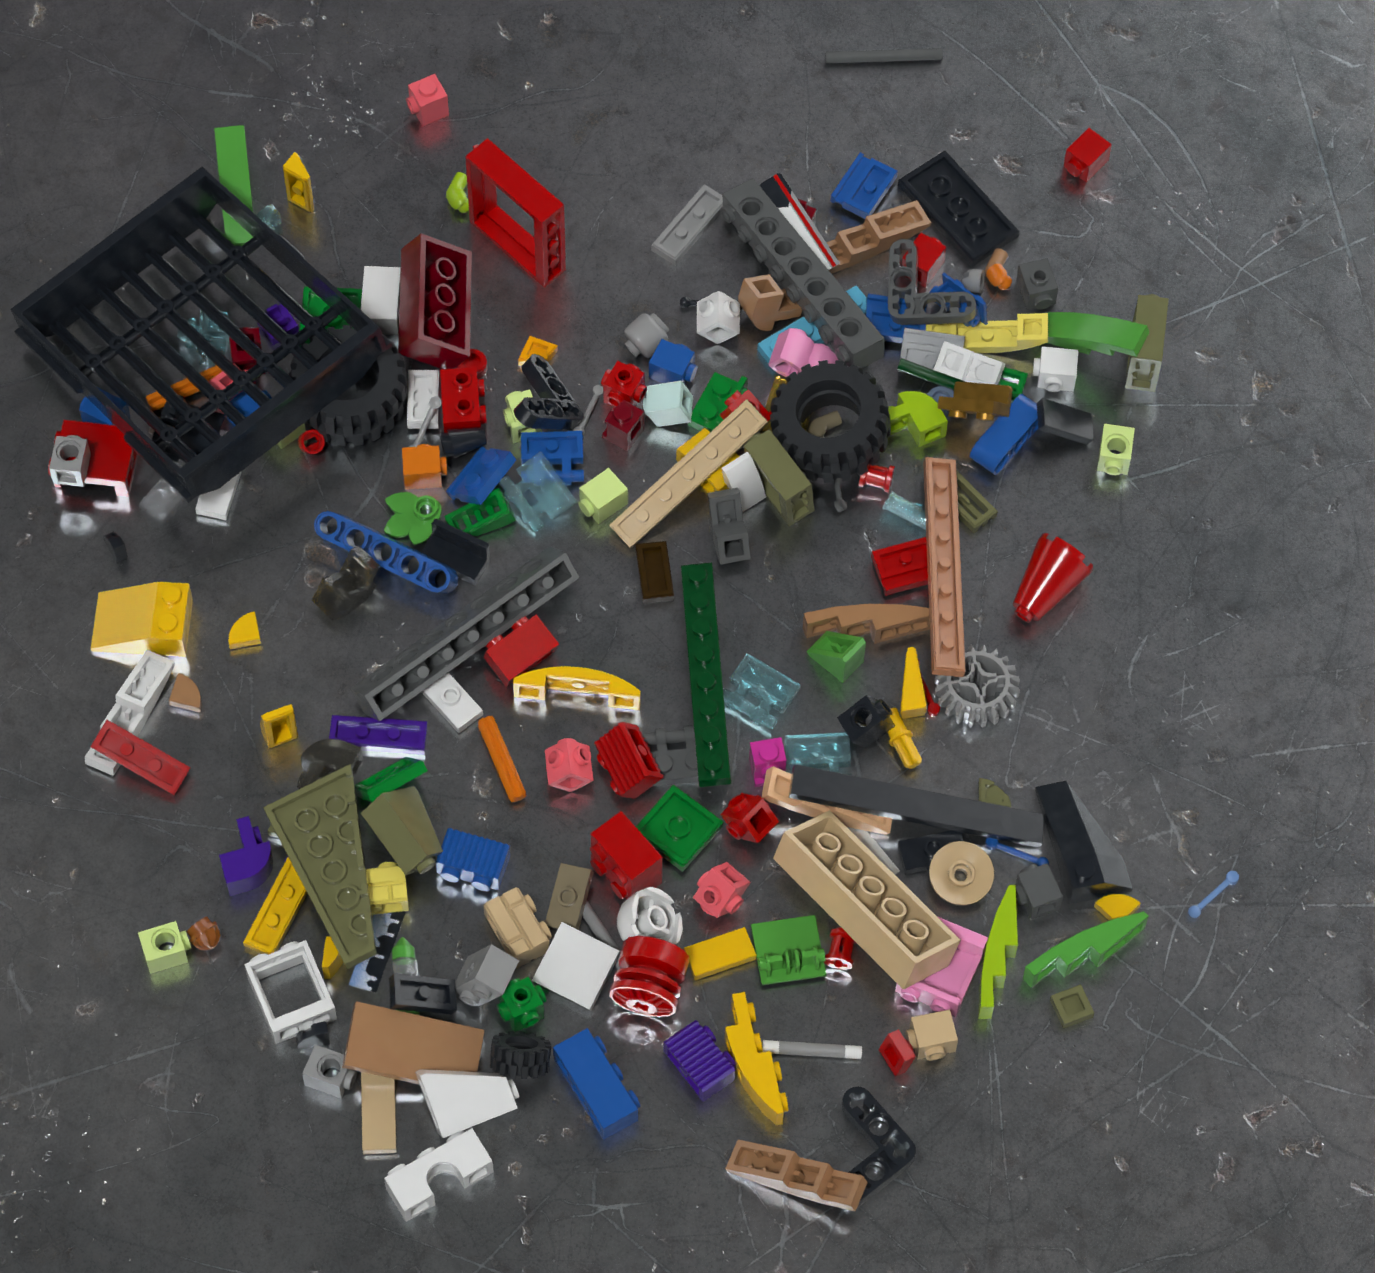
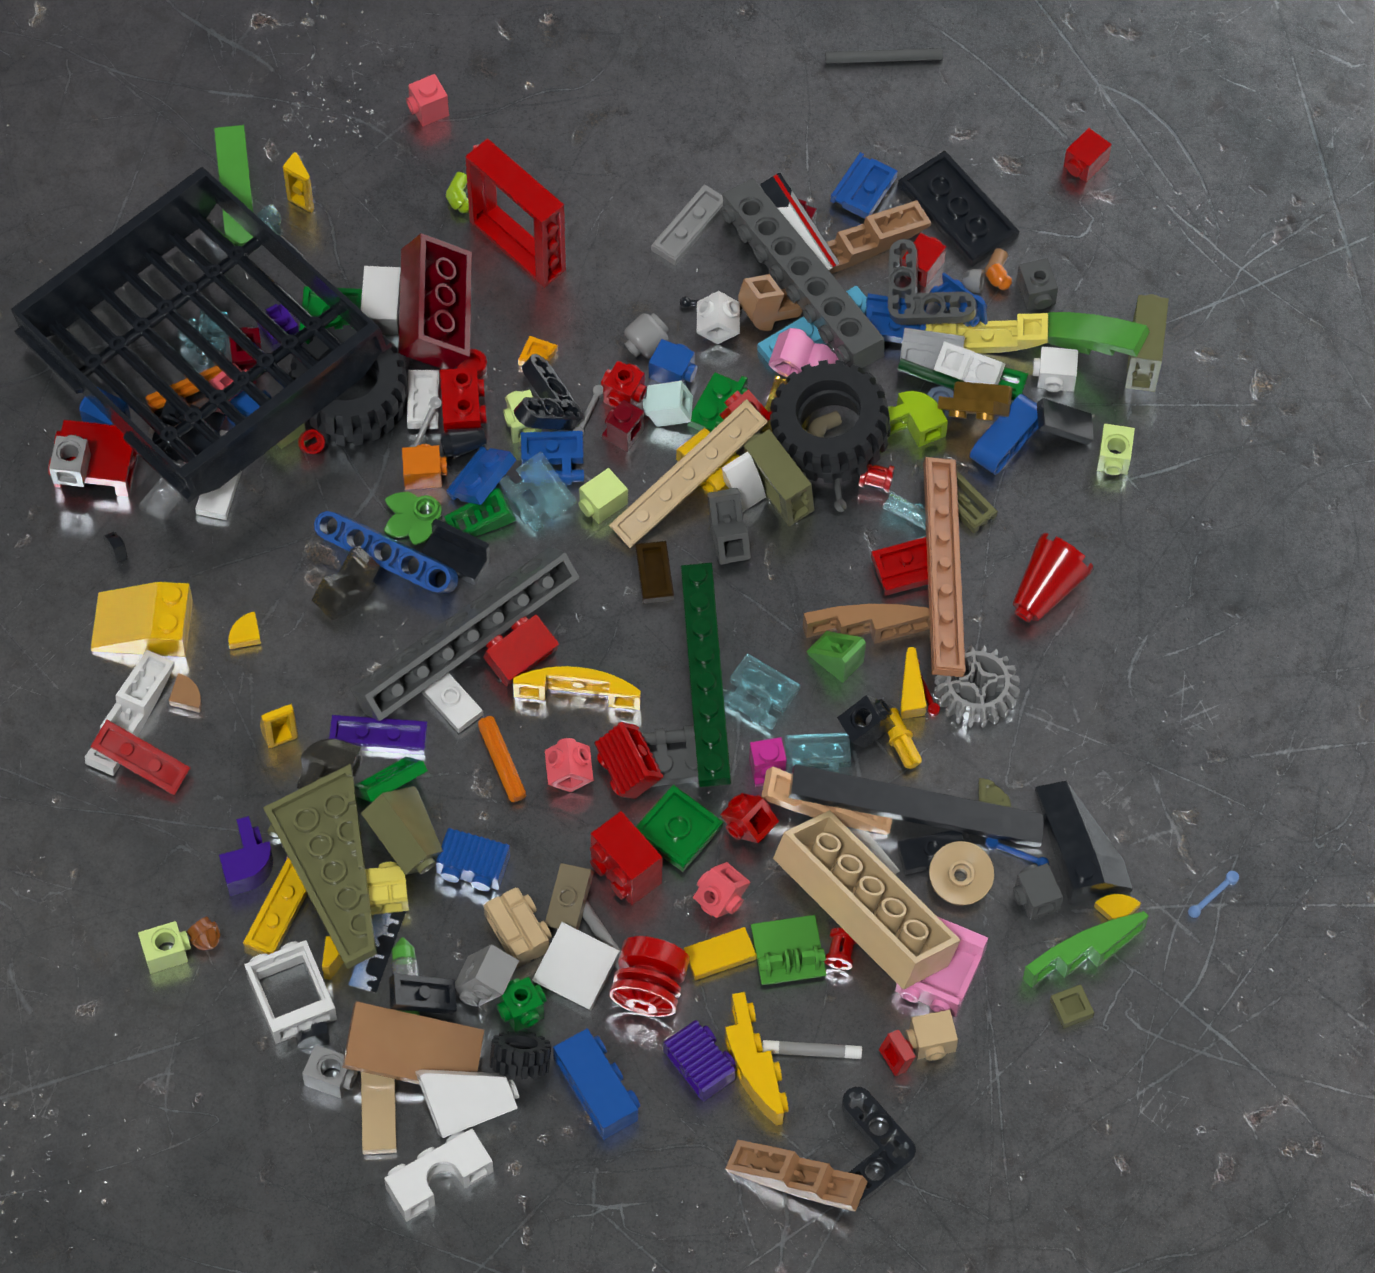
white cylinder [617,887,683,945] -> none
lime slope [978,885,1018,1019] -> none

